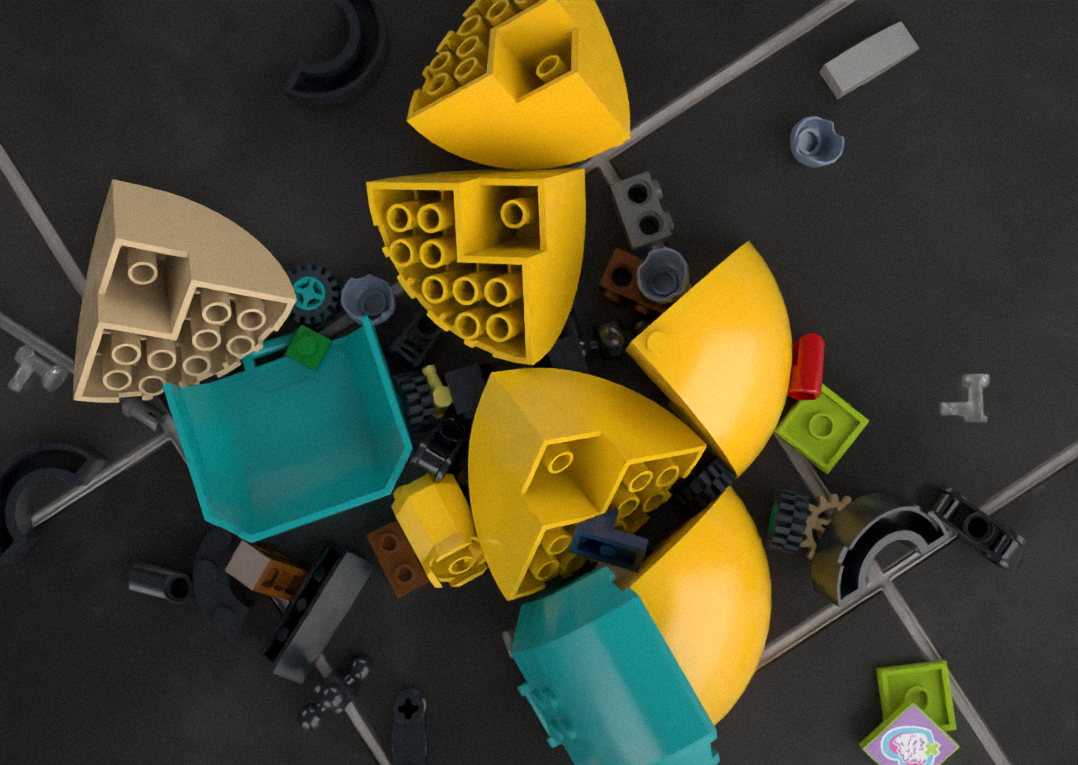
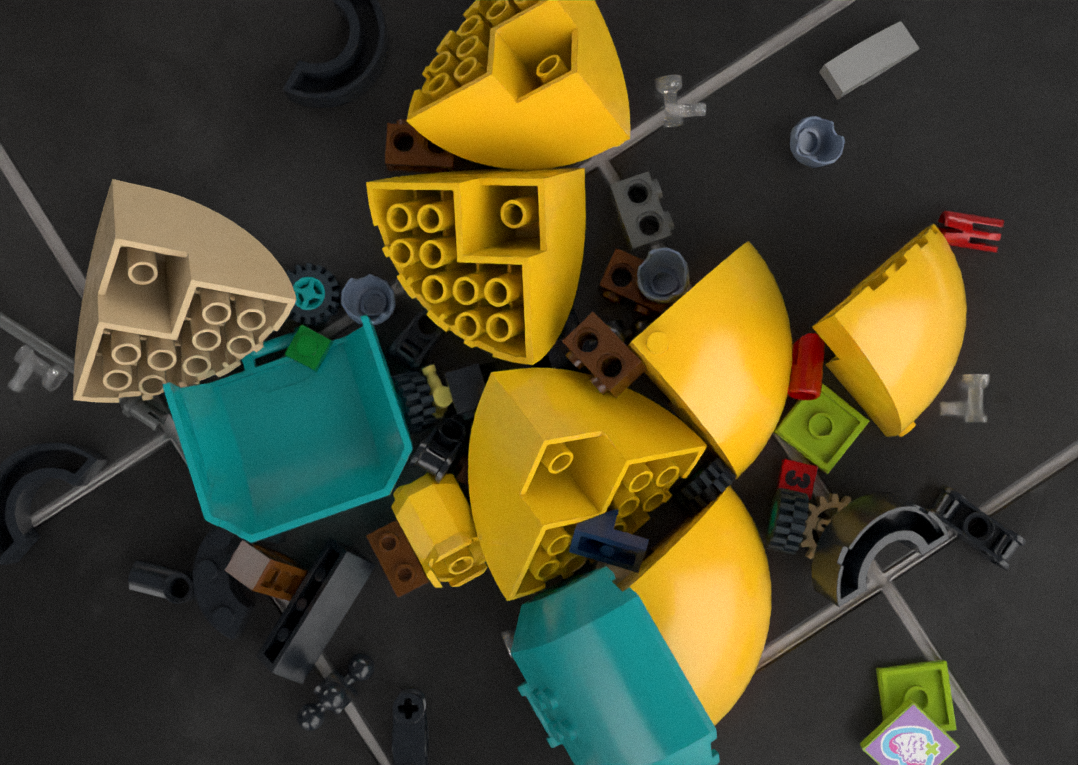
none -> reddish brown brick [385,119,456,173]
none -> reddish brown brick [562,312,647,398]
none -> clear piece [655,75,706,127]
none -> red tile [776,459,818,500]
none -> yellow brick [812,224,967,437]
none -> red arm [938,211,1004,253]

